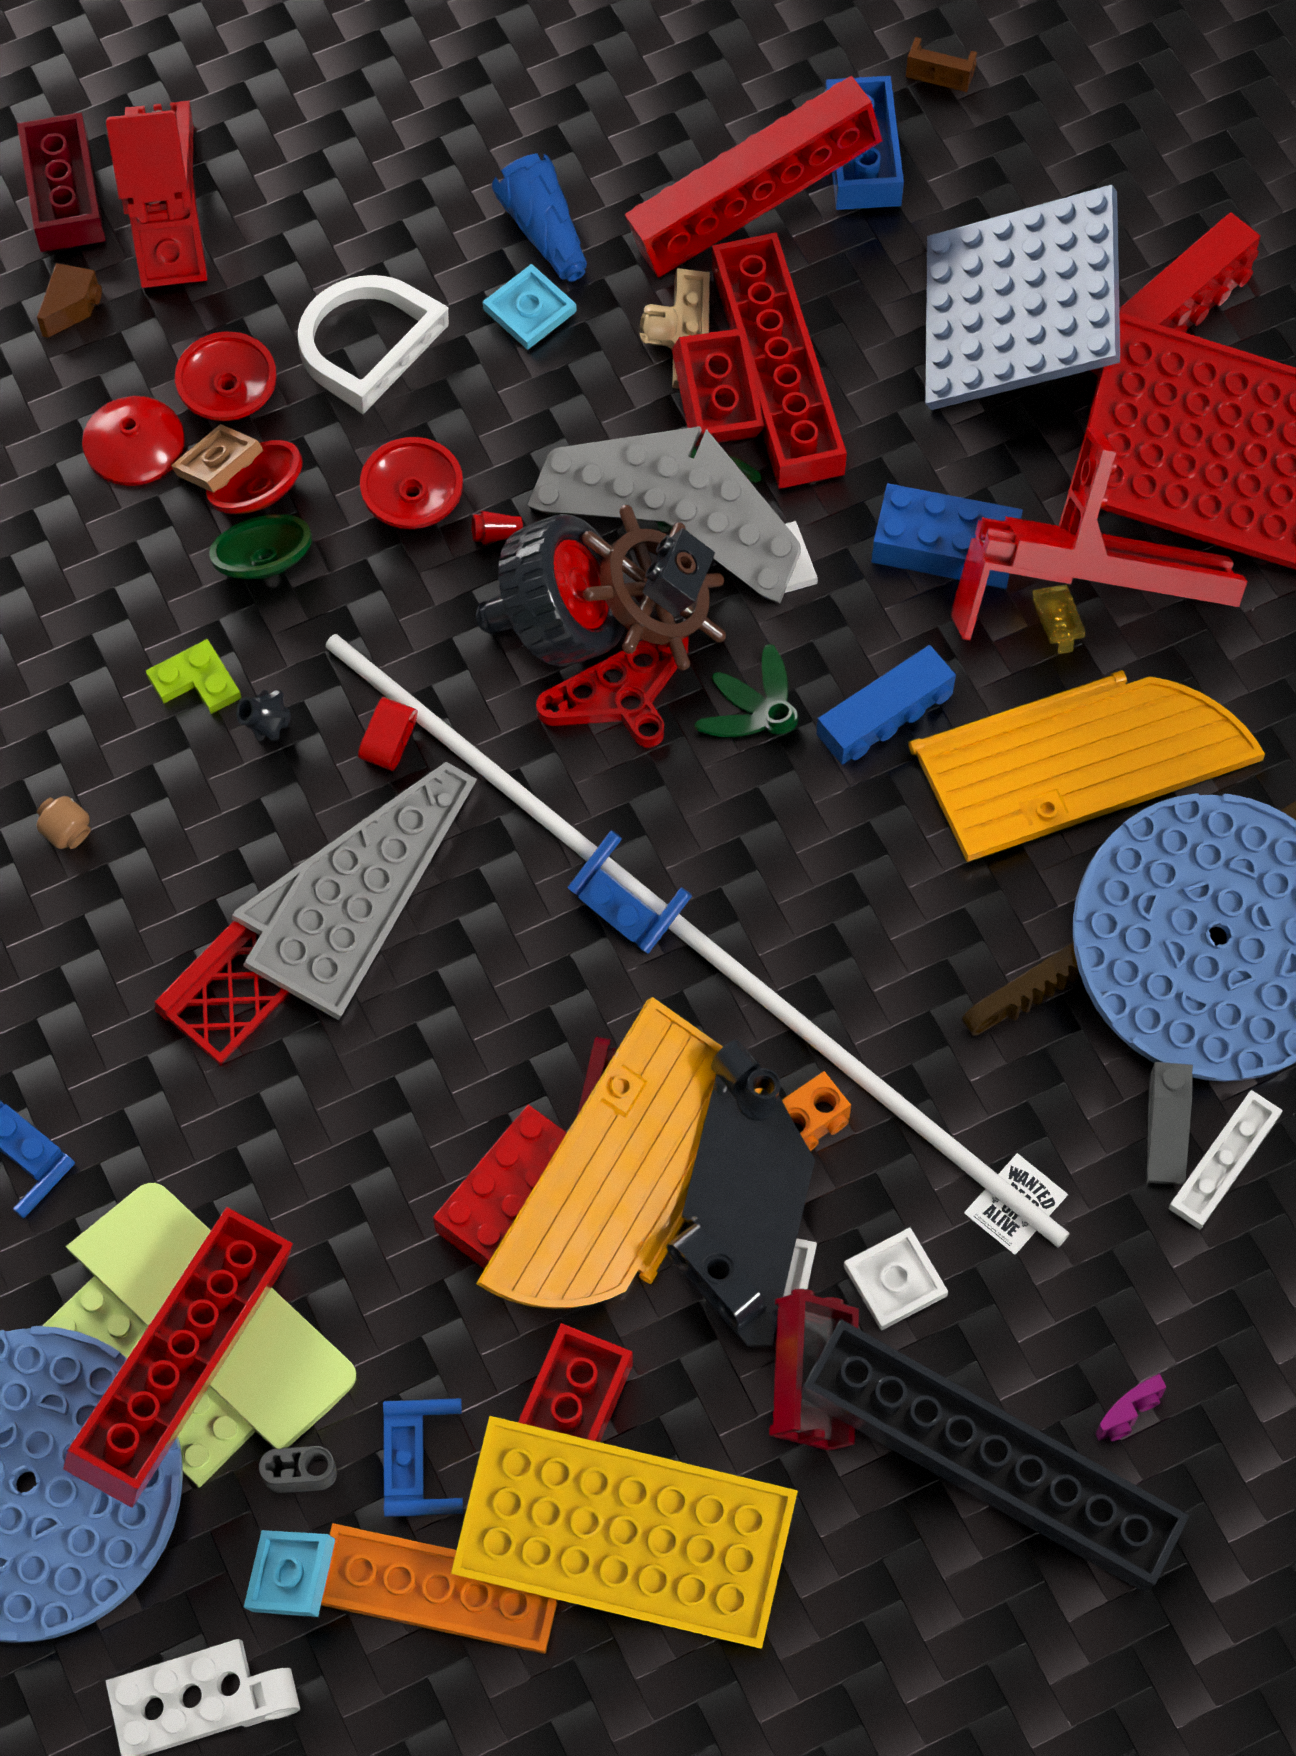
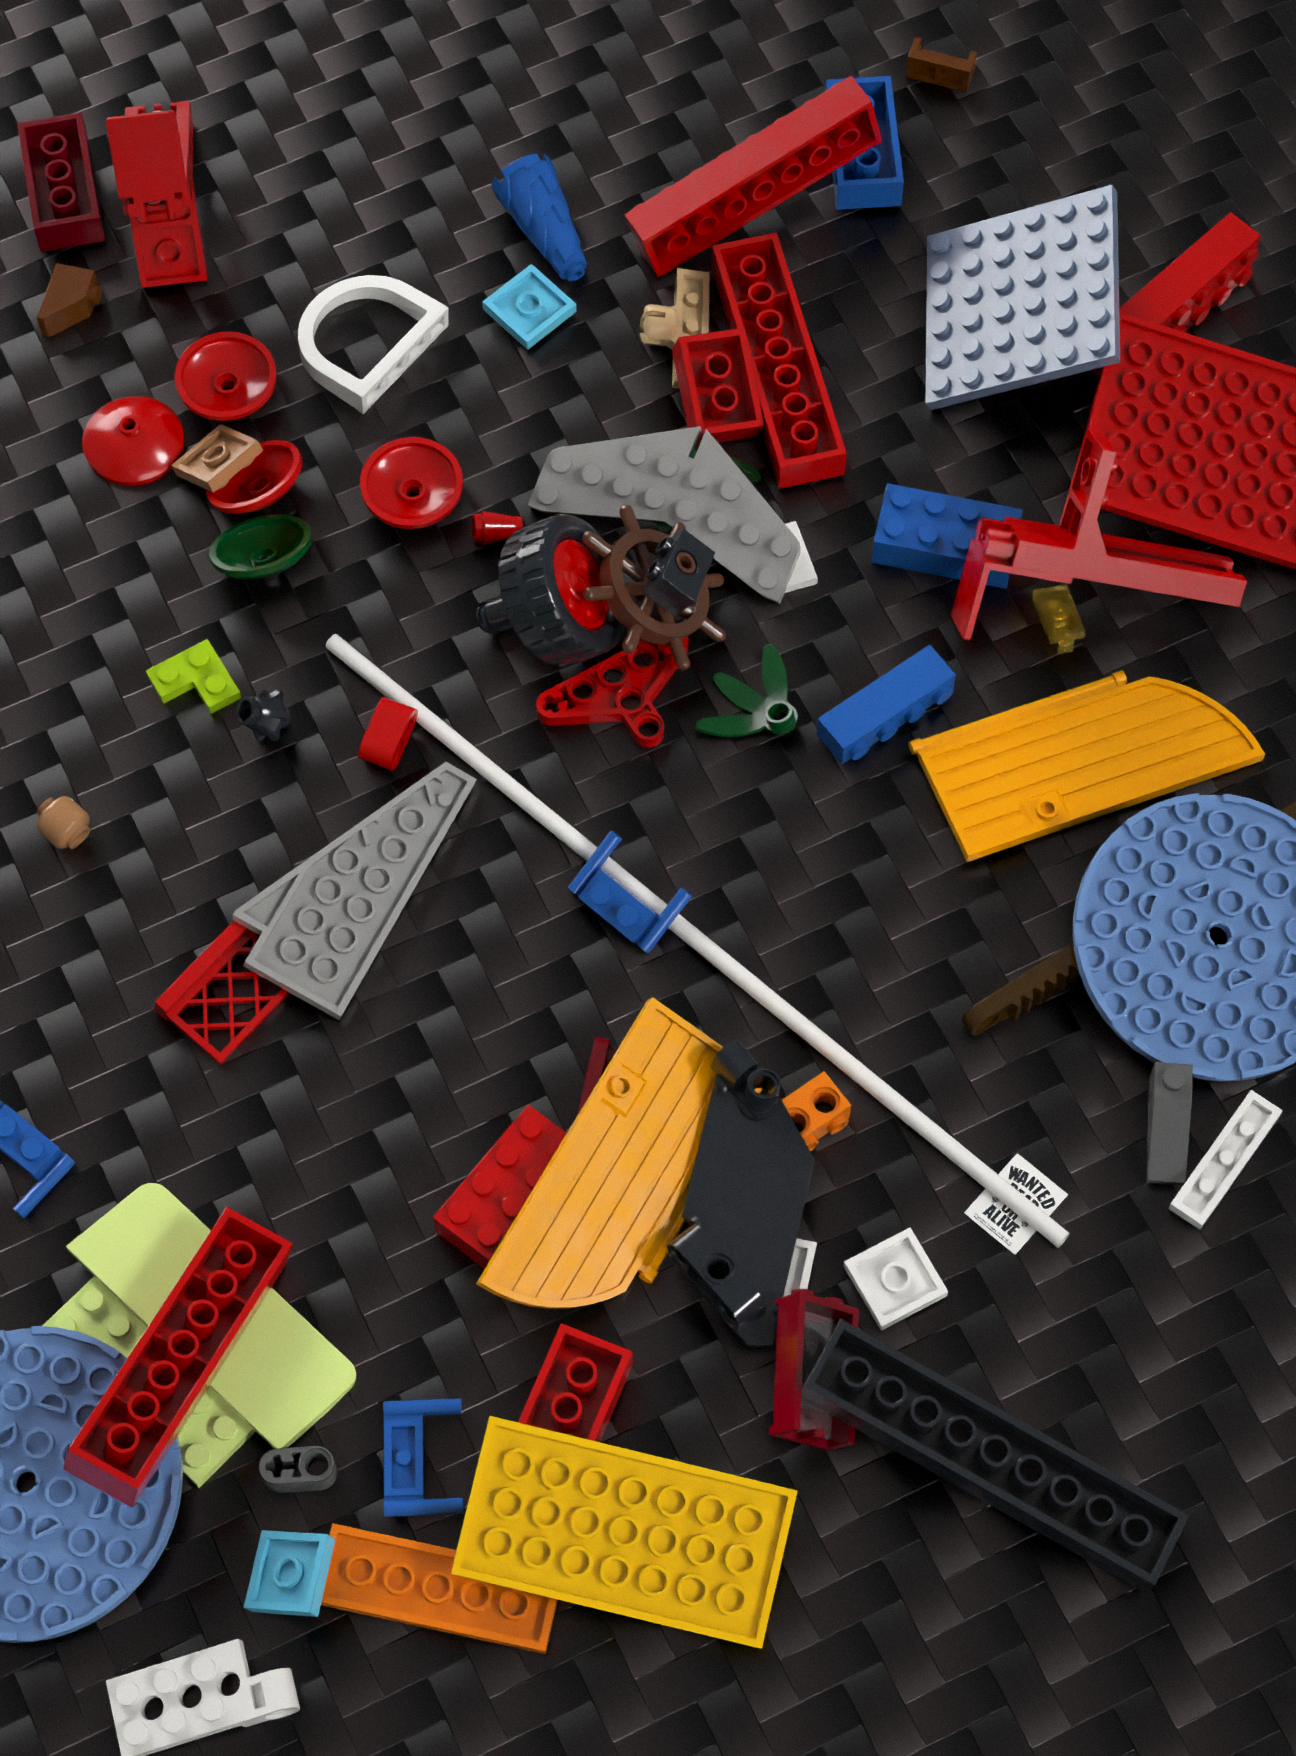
magenta slope [1095,1374,1167,1441] -> none

